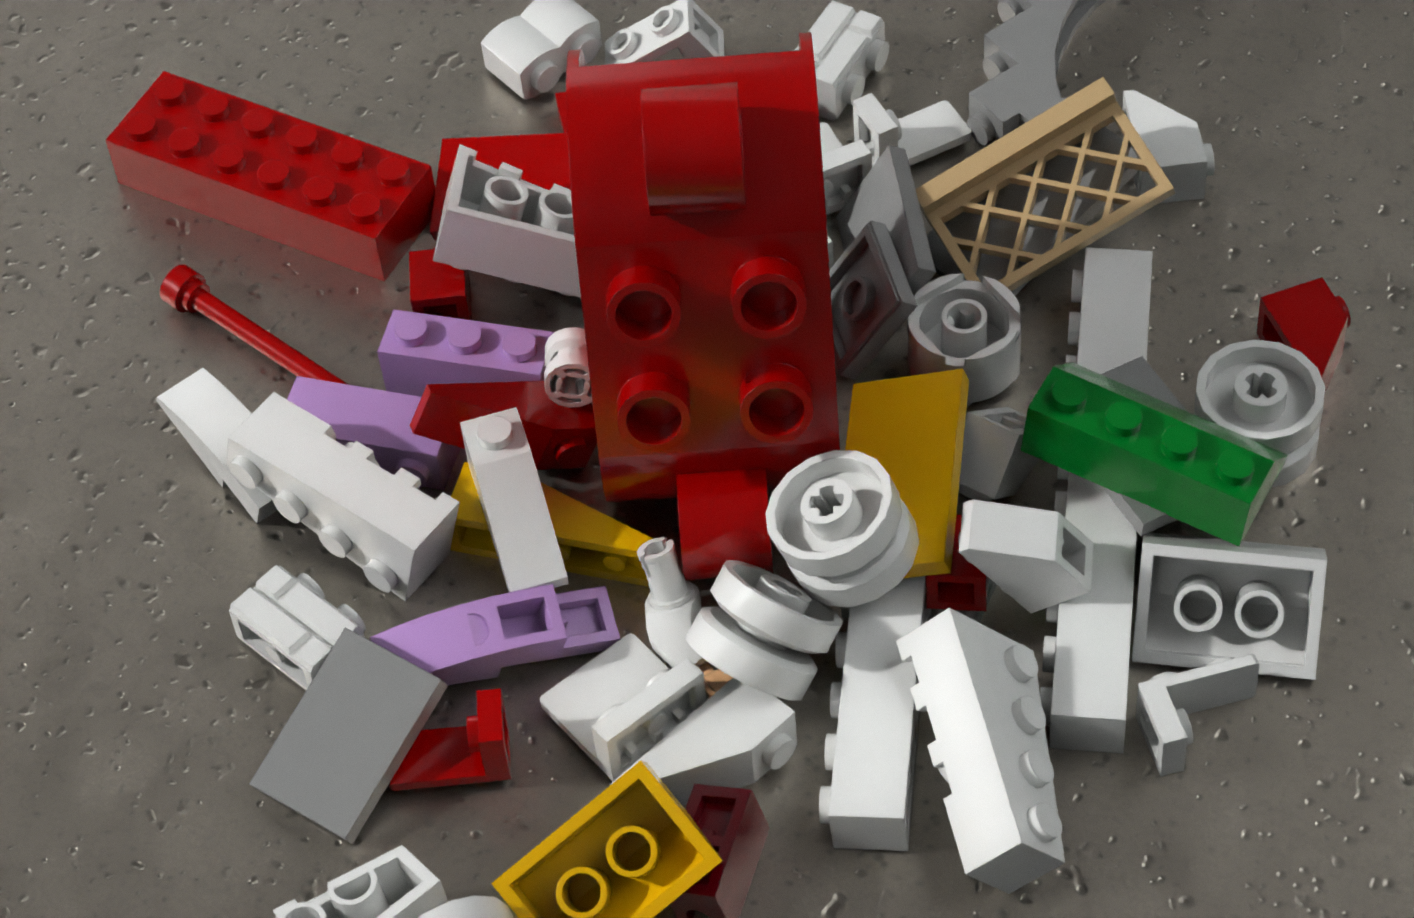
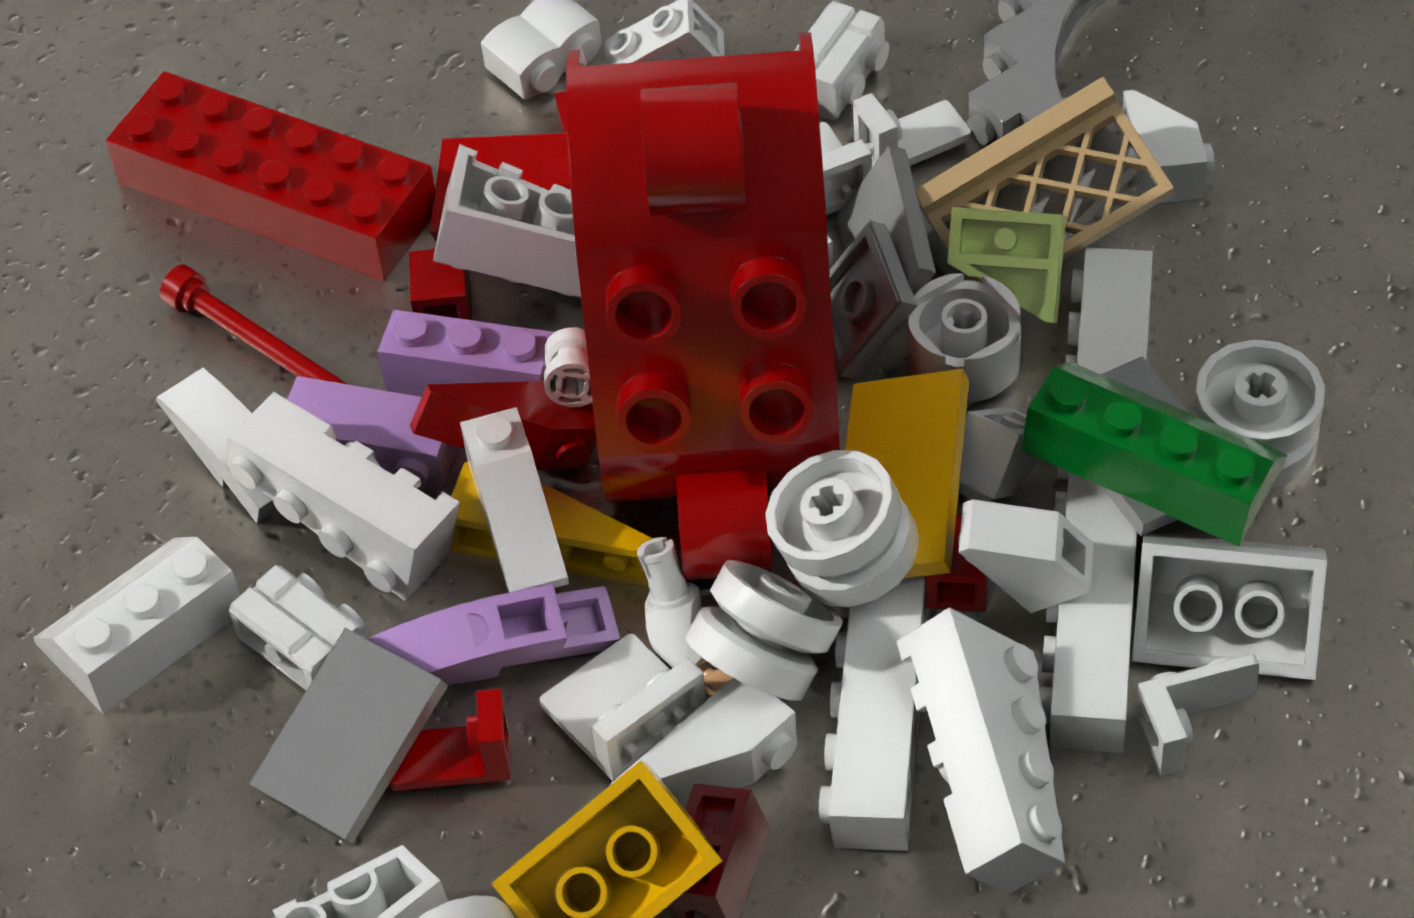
red slope [1256,277,1351,392] -> none
none -> white slope [33,537,240,714]
none -> yellowish green wing [947,207,1066,324]

